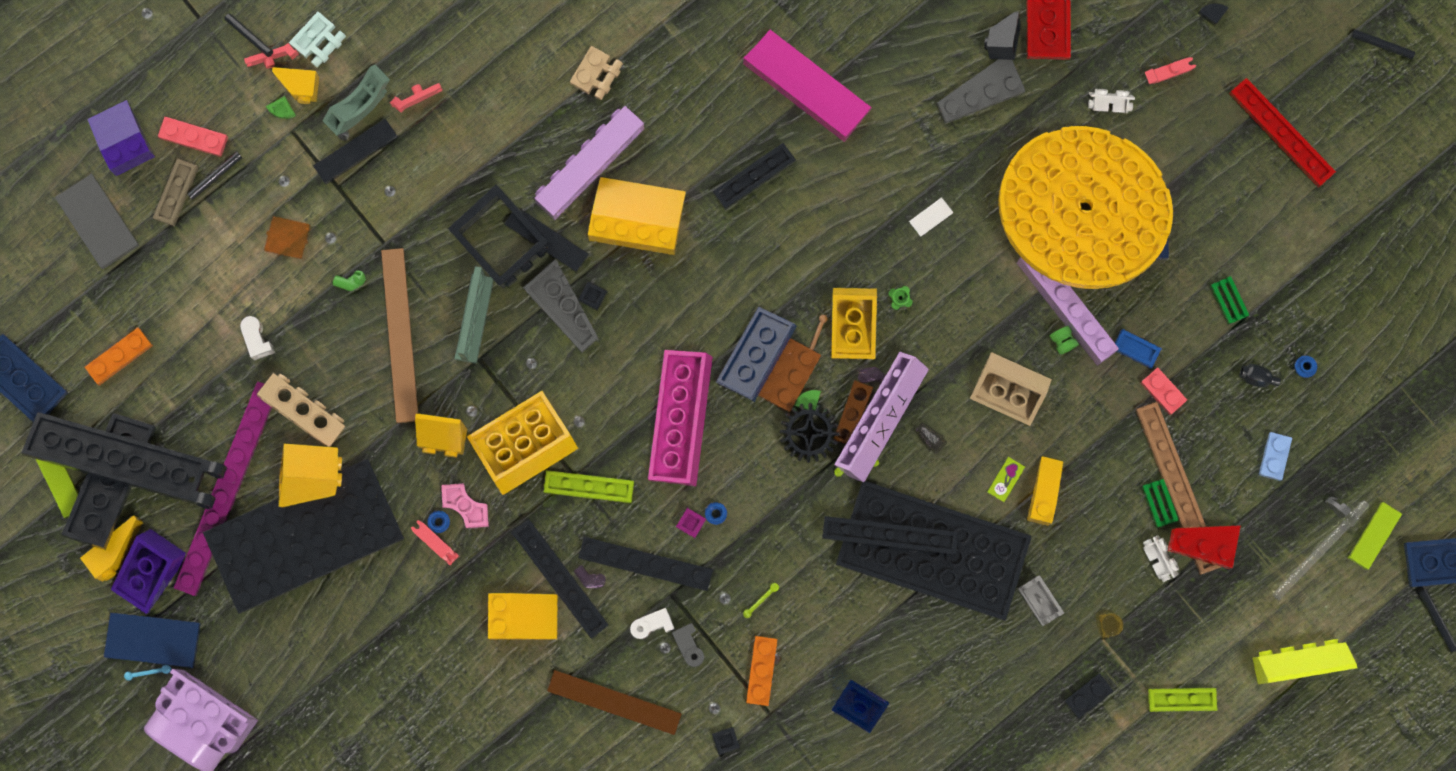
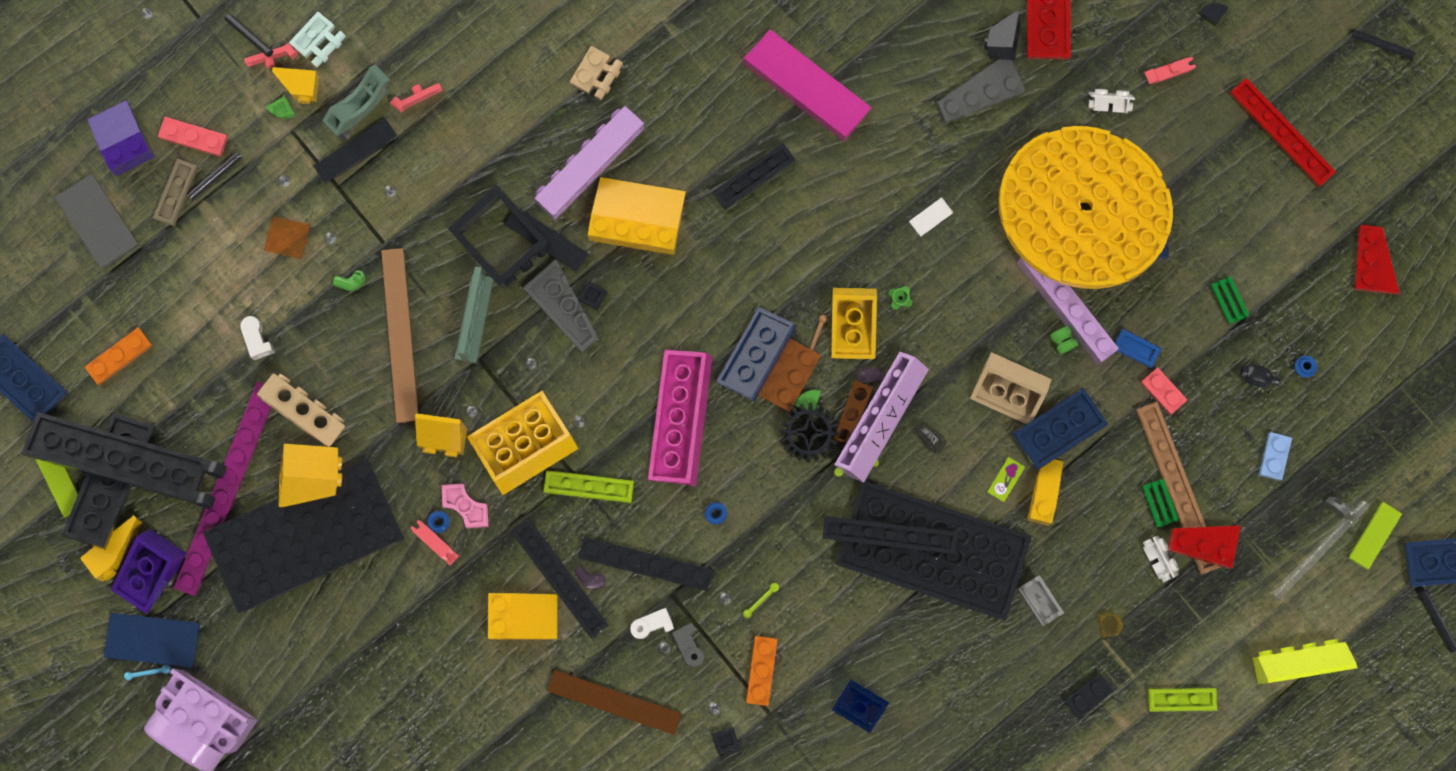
magenta plate [676,508,706,539] -> none
none -> dark blue tile [1012,388,1108,471]
none -> red wing [1354,225,1400,295]

